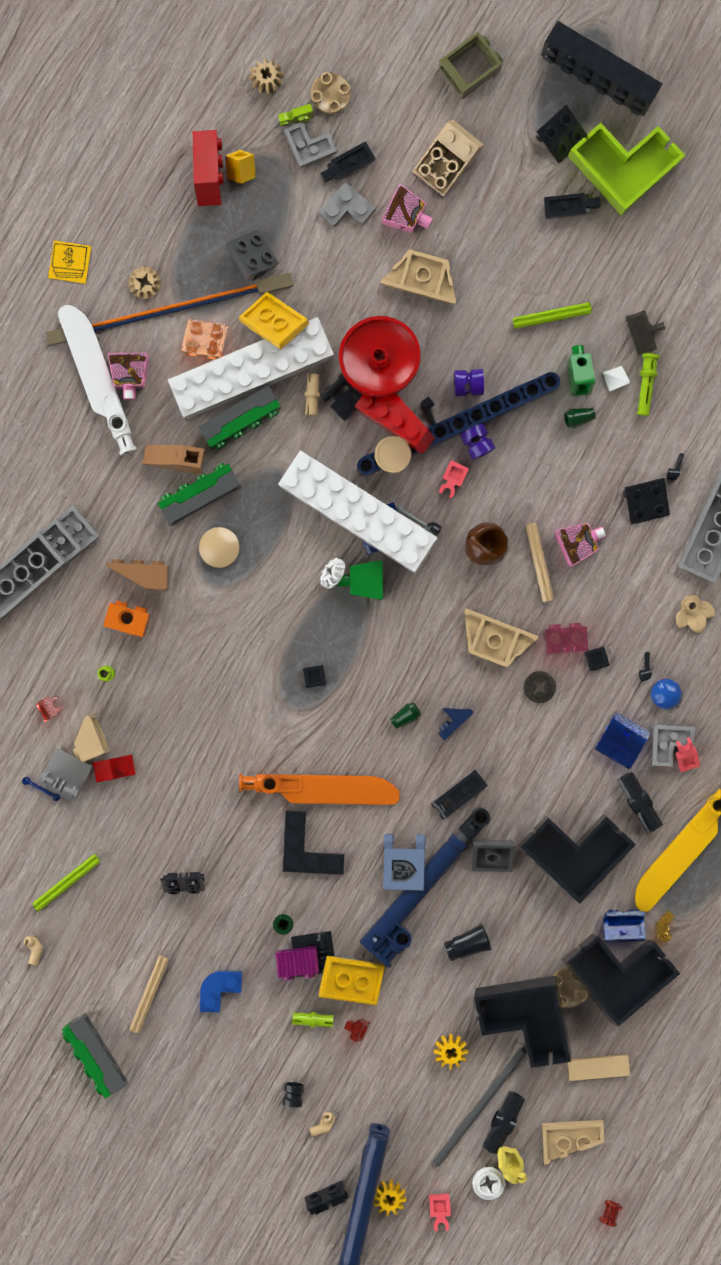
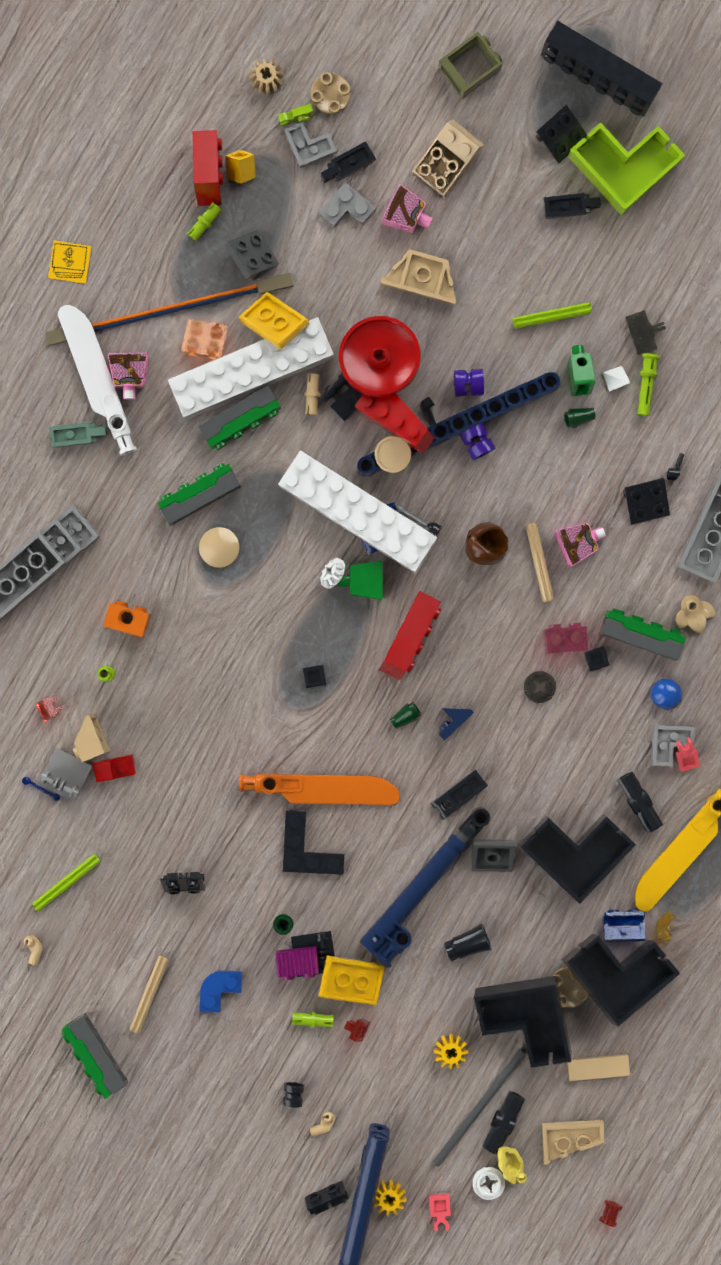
medium nougat slope [106,559,169,590] -> none
tan gear [128,266,161,299] -> none
medium nougat slope [142,445,206,475] -> none
sand blue flag [383,834,426,891] -> none
coral plate [439,460,469,499] -> none
tan wing [464,608,539,667] -> none
clear blue slope [594,712,651,769] -> none
black hand [639,652,652,681] -> none
none -> sand green hinge [49,422,108,448]
none -> lime pin [187,202,222,242]
none -> red wedge [379,591,442,681]
none -> piece [599,608,686,660]

